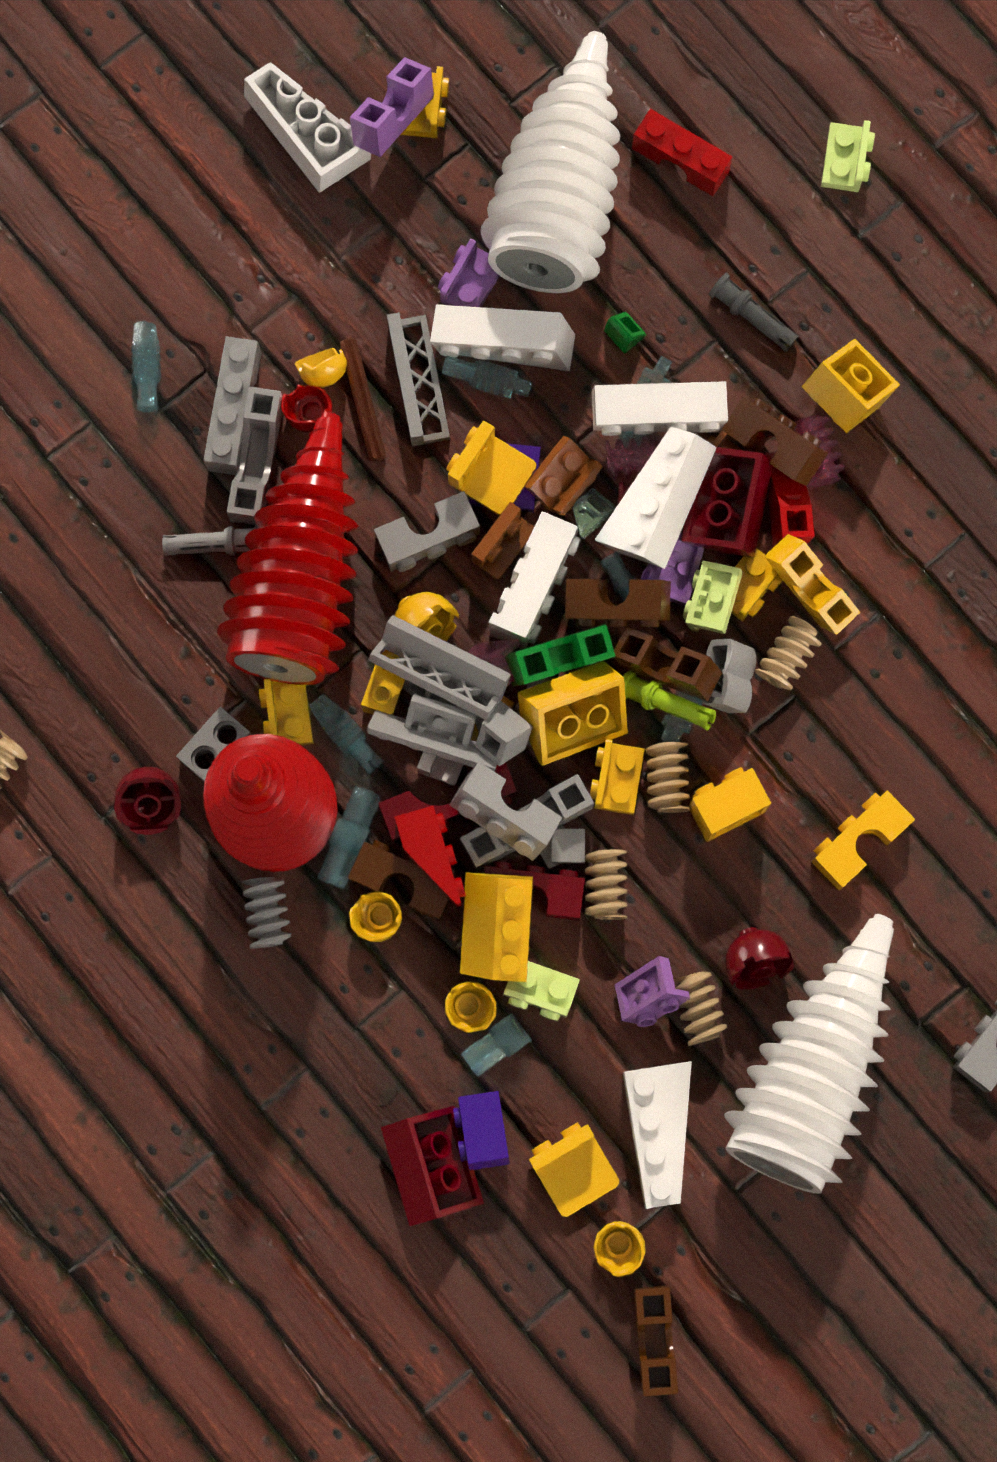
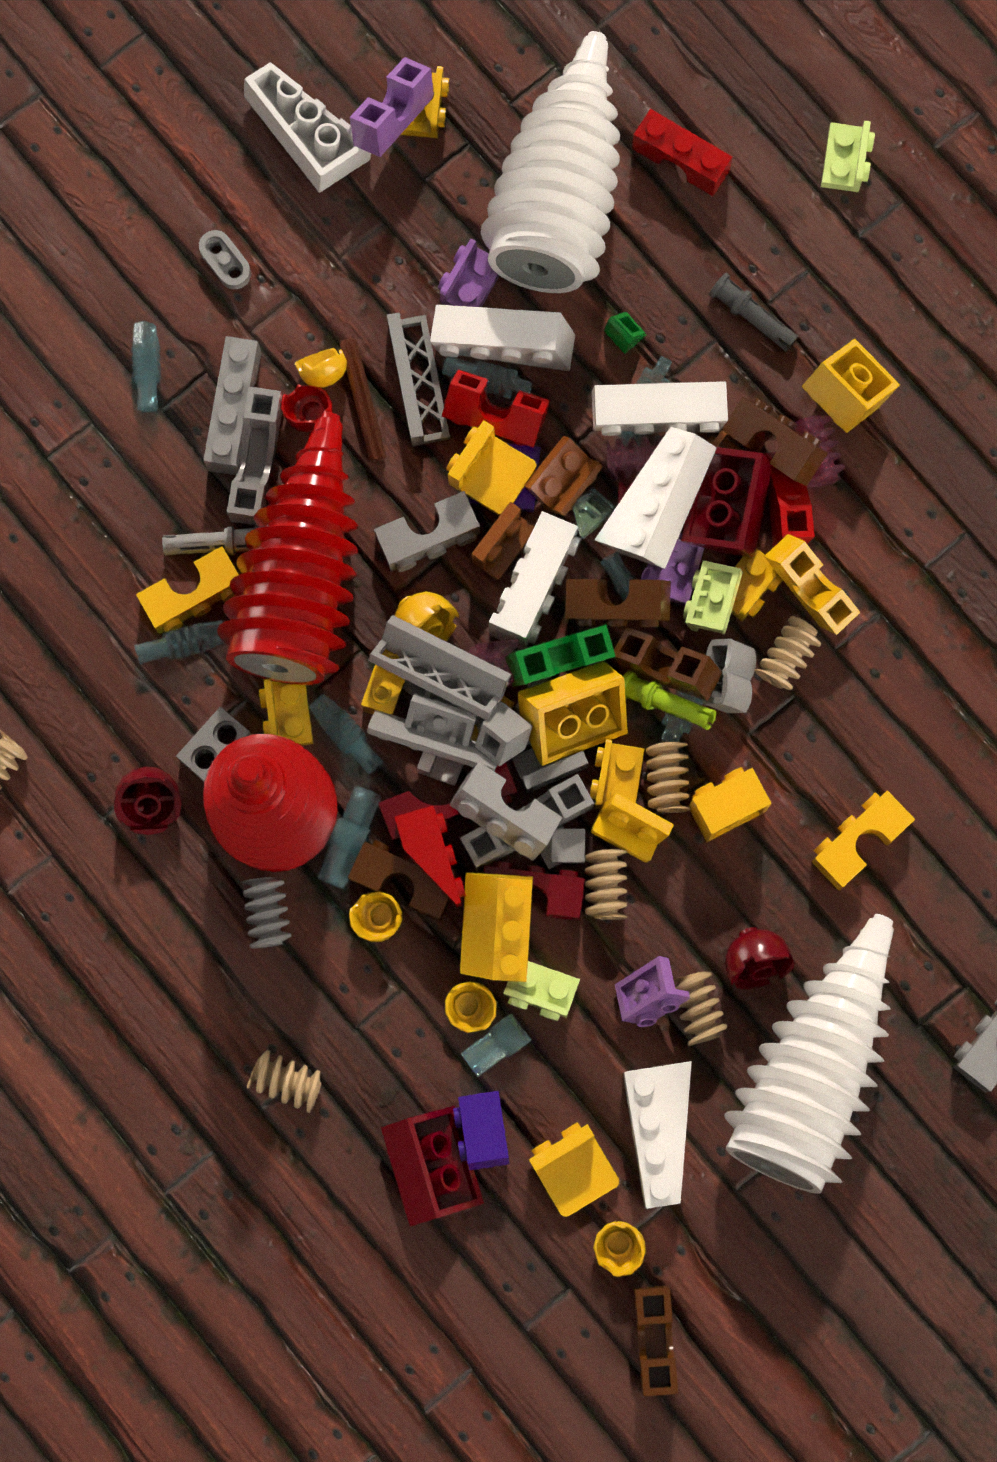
none -> clear light blue hinge [135,621,224,665]
none -> yellow arch [136,546,239,634]
none -> light grey plate [199,230,251,289]
none -> tan piece [247,1050,322,1113]
none -> red arch [441,369,550,448]
none -> light grey panel [512,748,588,794]
none -> yellow bracket [591,793,674,863]

